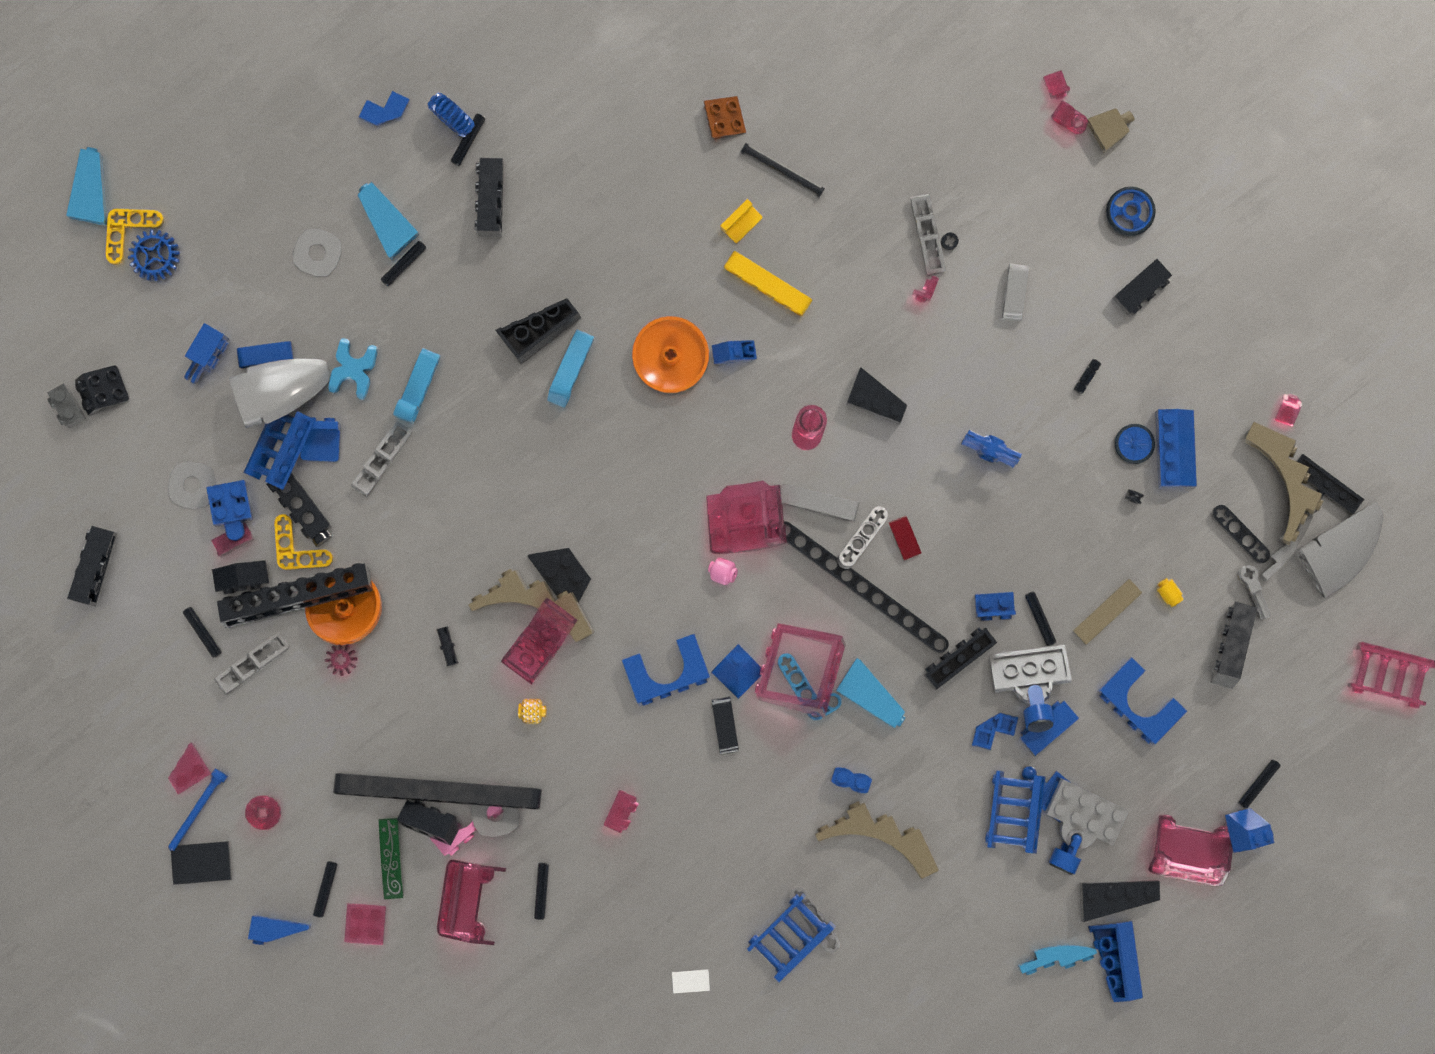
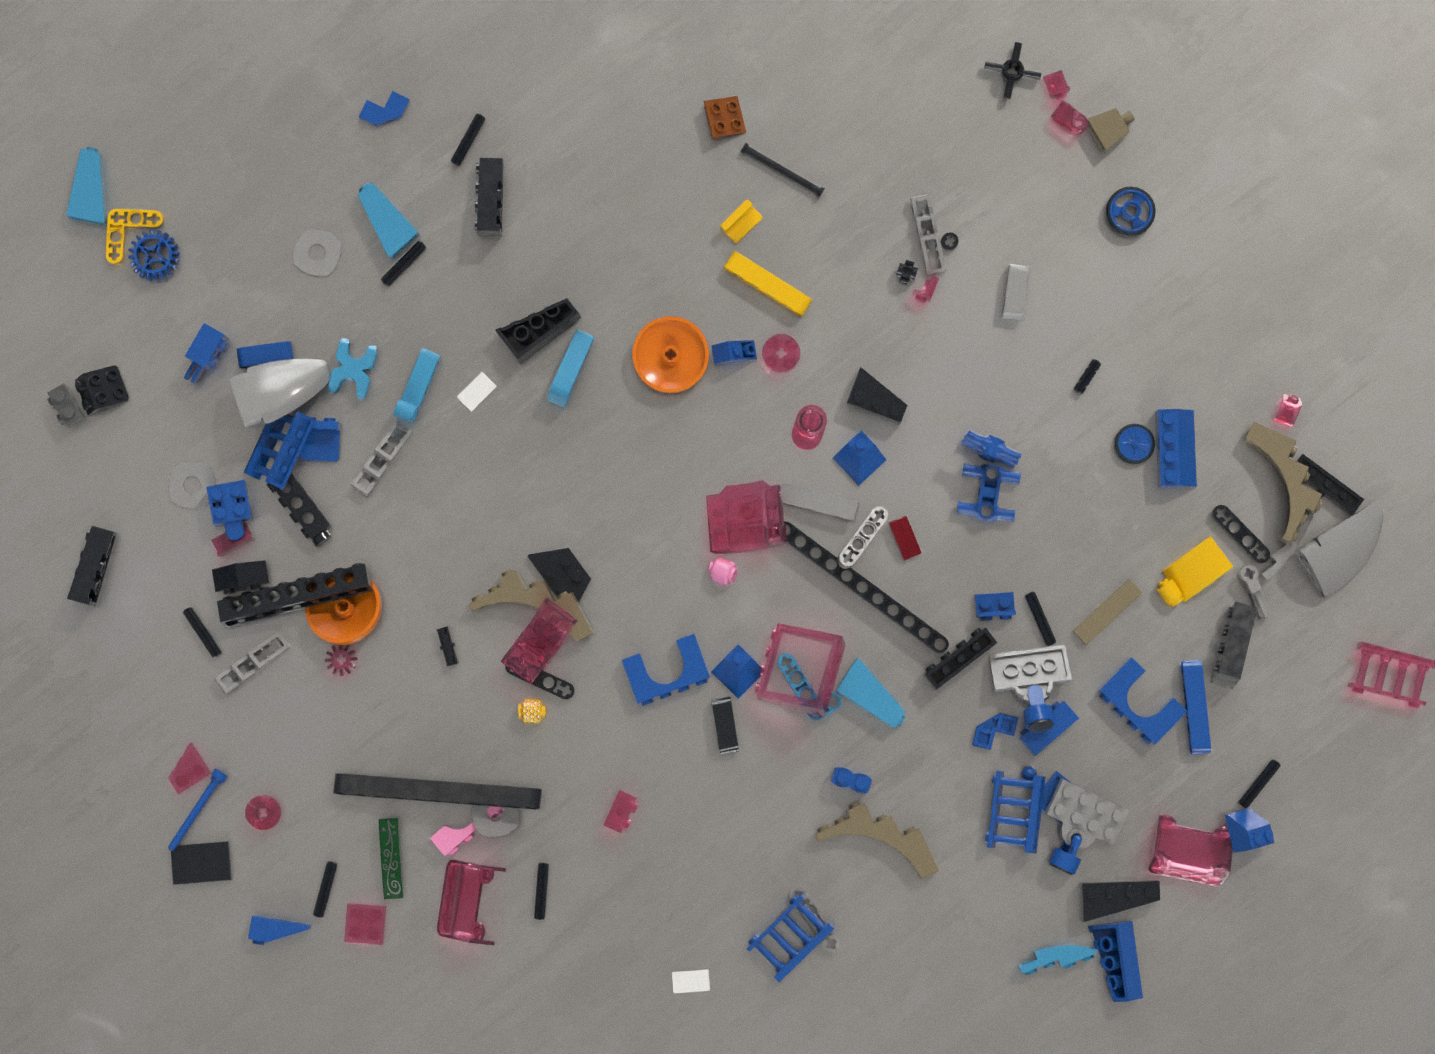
yellow beam [274,514,333,570] -> none
black brick [397,800,461,846] -> none
blue gear [427,92,475,137] -> none
black brick [1112,259,1172,315] -> none
black bush [1125,489,1144,505] -> none
none -> white sticker [457,372,497,412]
none -> black beam [505,658,575,699]
none -> clear pink plate [762,334,800,373]
none -> blue slope [833,430,886,486]
none -> black gear [896,260,918,285]
none -> blue piece [957,464,1021,522]
none -> black bar [984,42,1041,99]
none -> yellow slope [1161,536,1234,602]
none -> blue beam [1181,659,1211,755]

